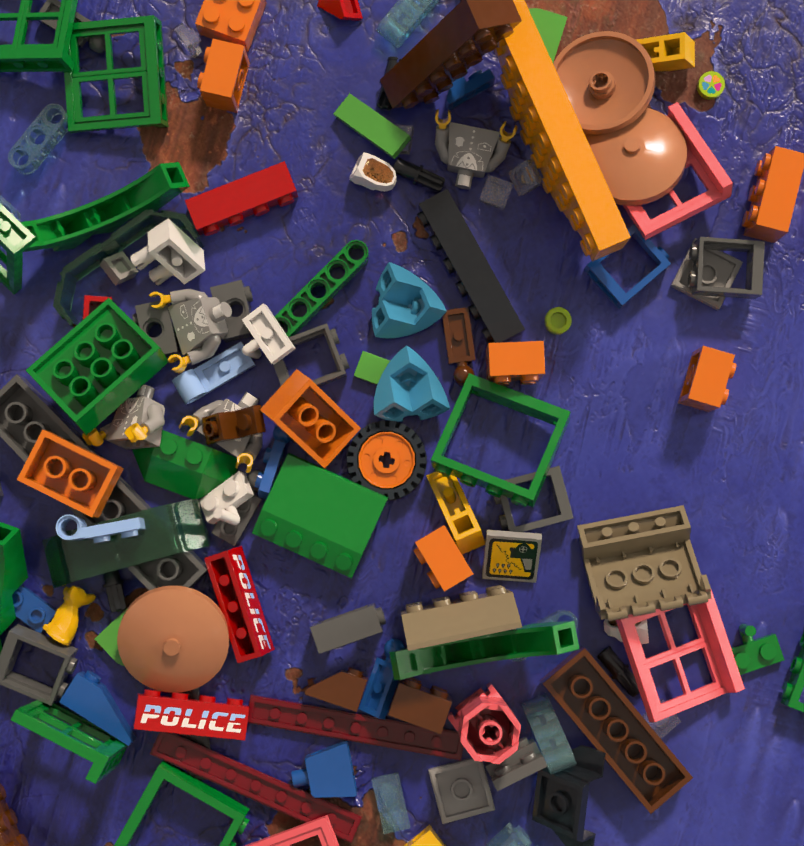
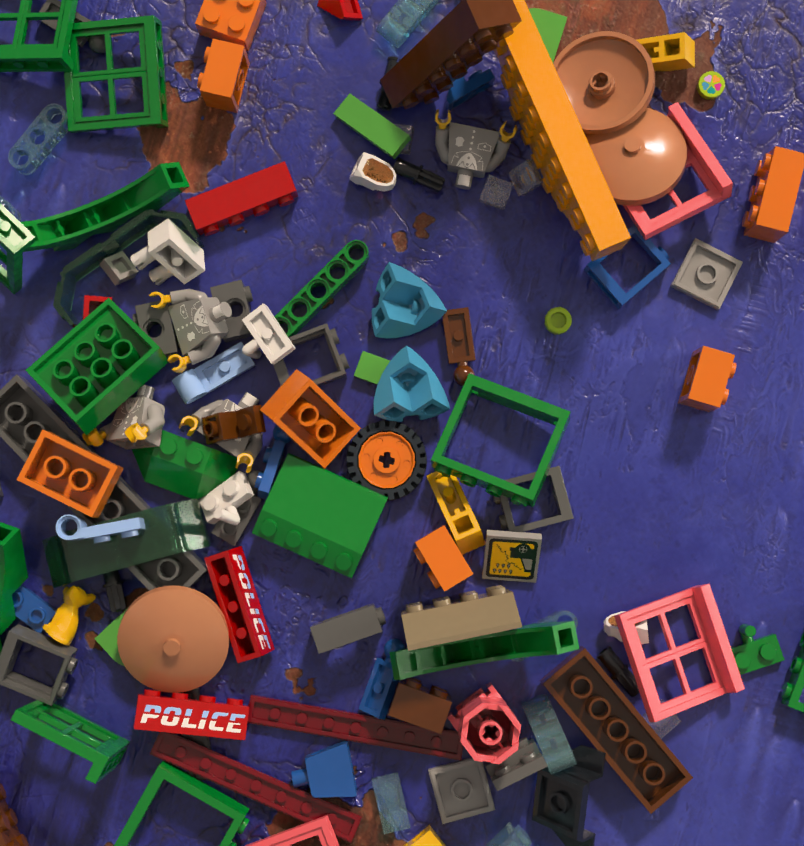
blue slope [59,670,137,746] -> none
clear plate [174,23,202,58] -> none
reddish brown slope [305,667,368,712] -> none
black brick [417,189,525,344] -> none
orange brick [485,341,545,386] -> none
dark tan slope [577,505,712,621] -> none
dark grey window [688,237,765,299] -> none

